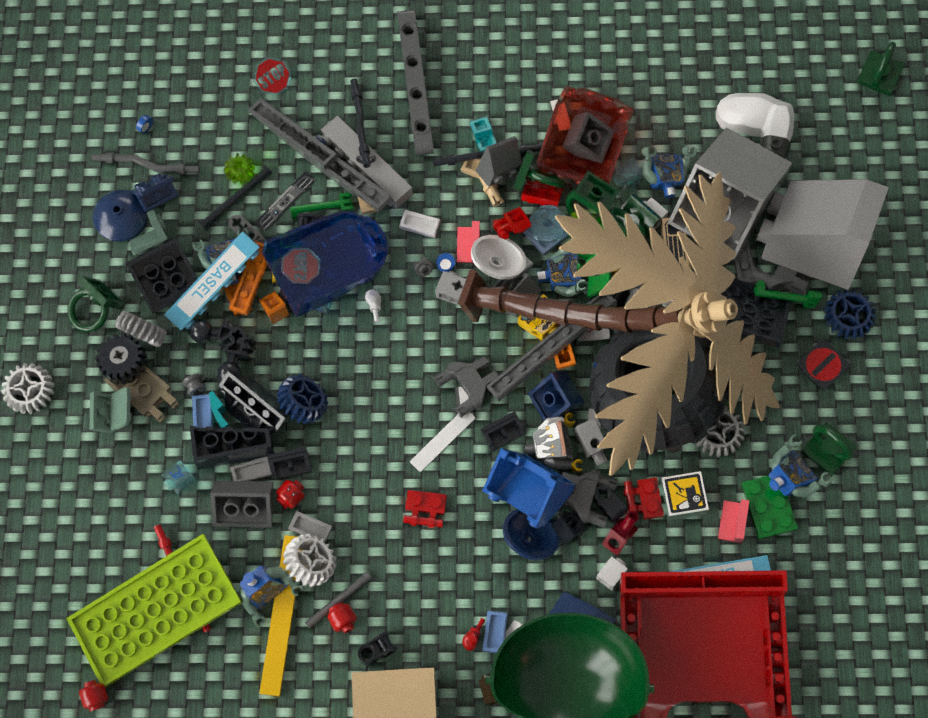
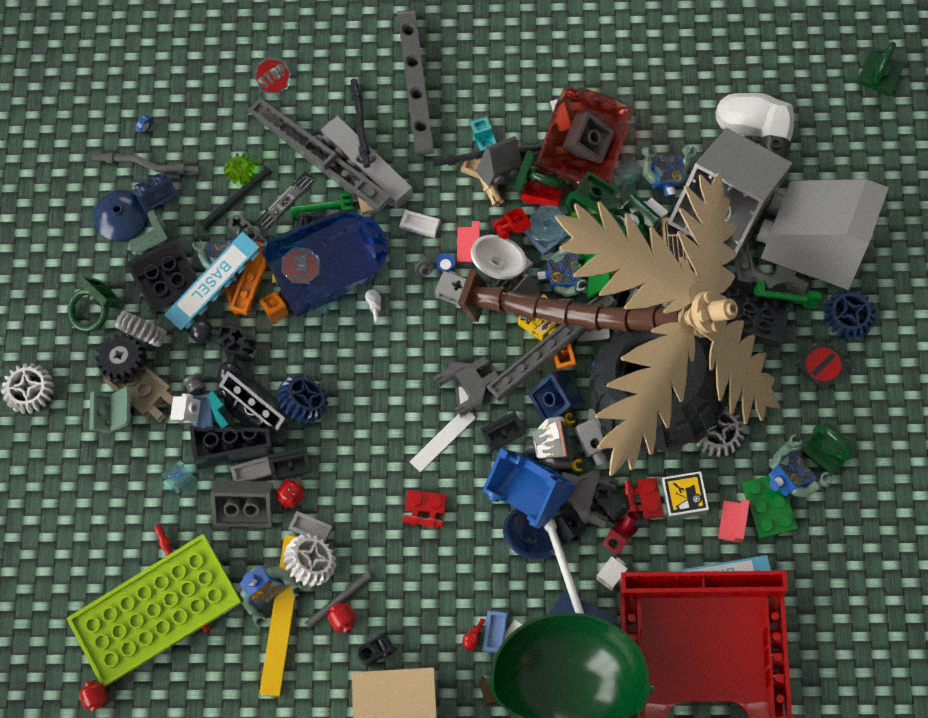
none -> white brick [170,394,201,423]
none -> white bar [545,518,584,614]

